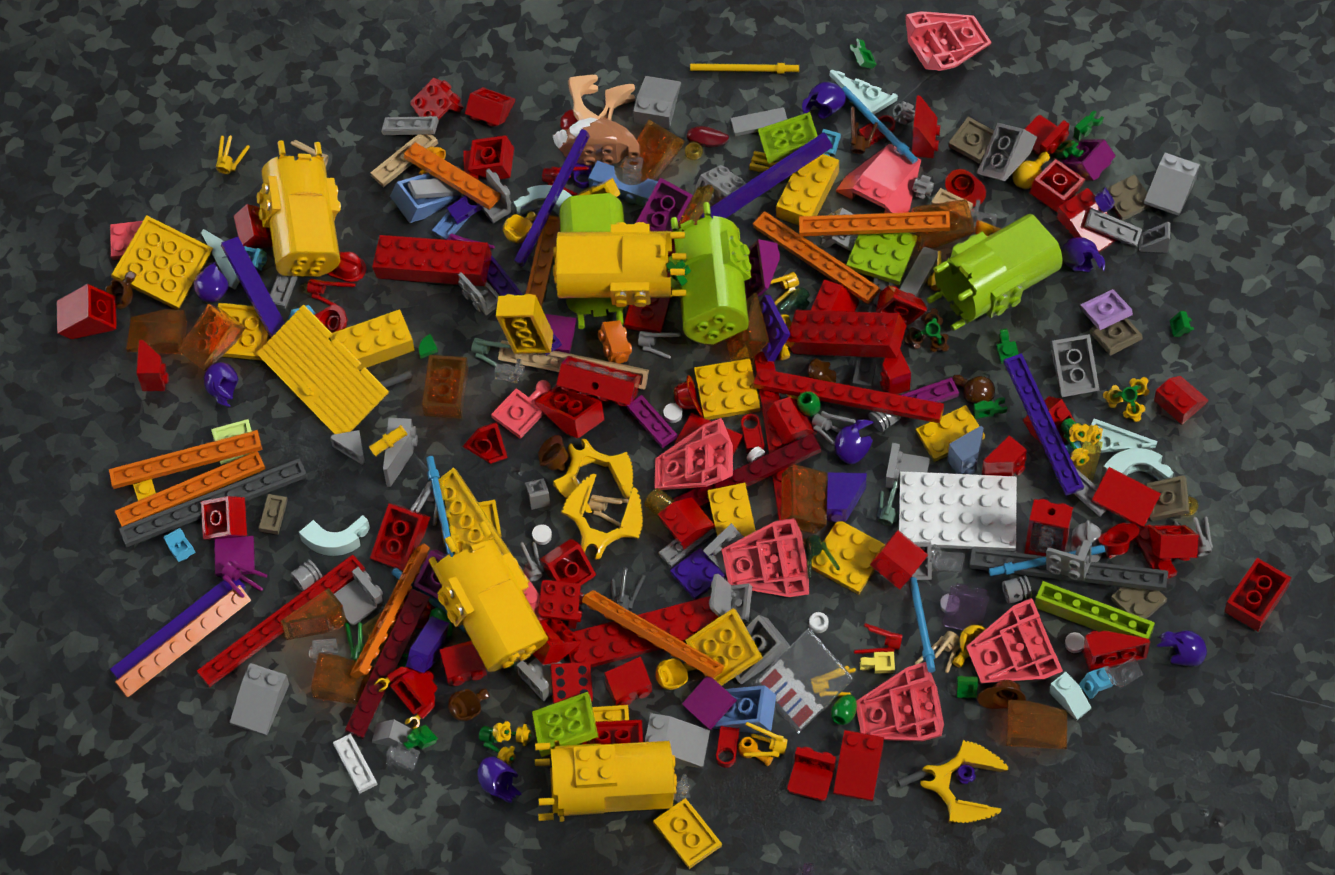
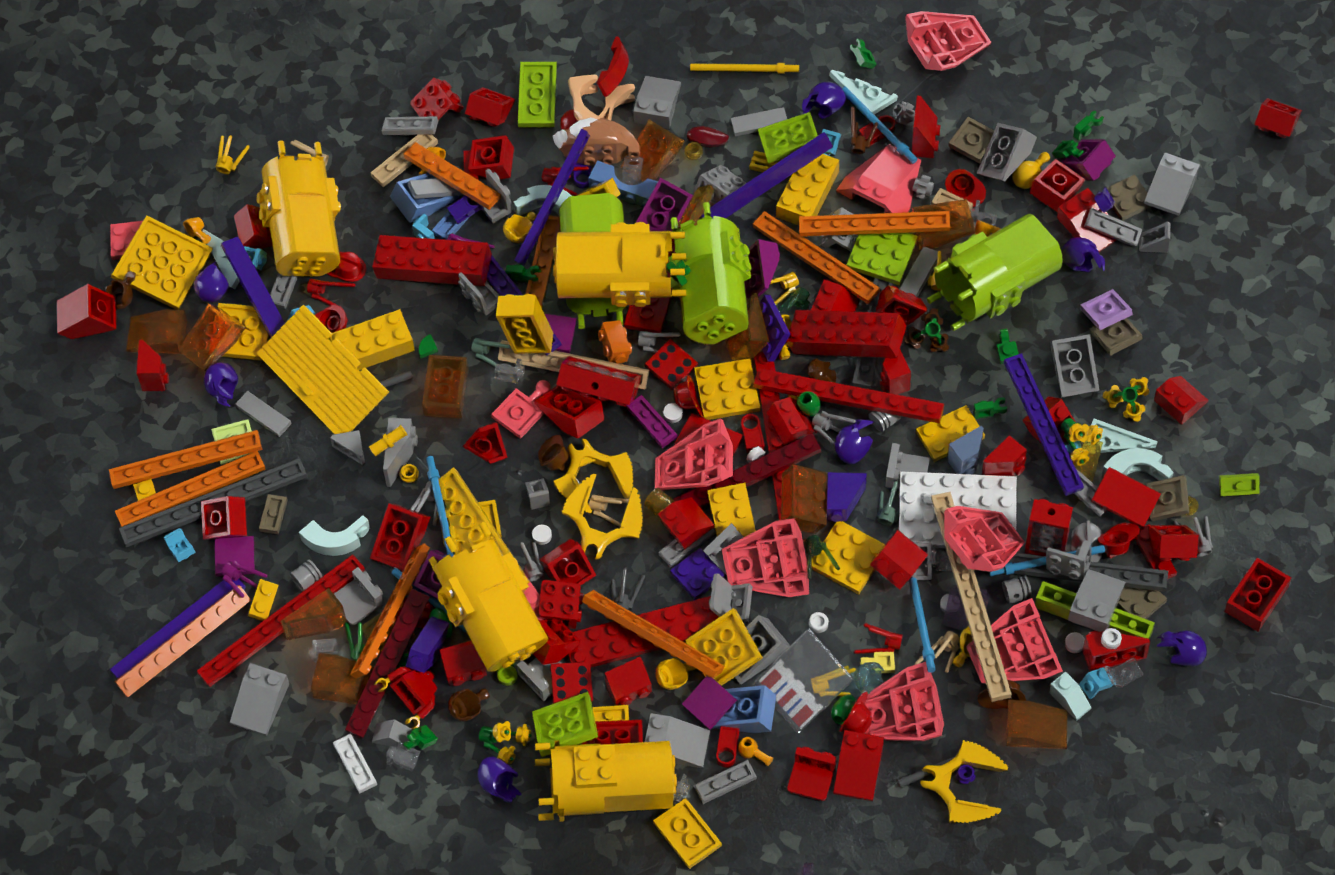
yellow plant [743,722,788,757] -> none
magenta plate [902,377,959,403] -> none
reddish brown hair [952,375,995,404] -> none
green tile [957,676,978,698] -> none
red bracket [1025,115,1069,155] -> none
green tile [1169,311,1194,337] -> none
none -> light orange bar [183,217,211,244]
none -> light grey tile [235,391,292,437]
none -> yellow plate [248,579,279,621]
none -> yellow plate [399,464,419,483]
none -> medium azure bracket [412,214,435,239]
none -> lime tile [497,666,517,686]
none -> green plate [505,264,541,283]
none -> lime plate [518,62,557,127]
none -> red slope [597,36,629,97]
none -> red tile [644,339,698,390]
none -> light grey tile [694,760,757,804]
none -> red piece [839,691,872,734]
none -> clear light blue hair [854,662,886,694]
none -> tan plate [931,492,1011,702]
none -> coral wedge [944,506,1025,572]
none -> light grey slope [1068,569,1126,632]
none -> white tile [1101,628,1122,649]
none -> lime plate [1219,473,1260,496]
none -> red slope [1254,98,1302,138]

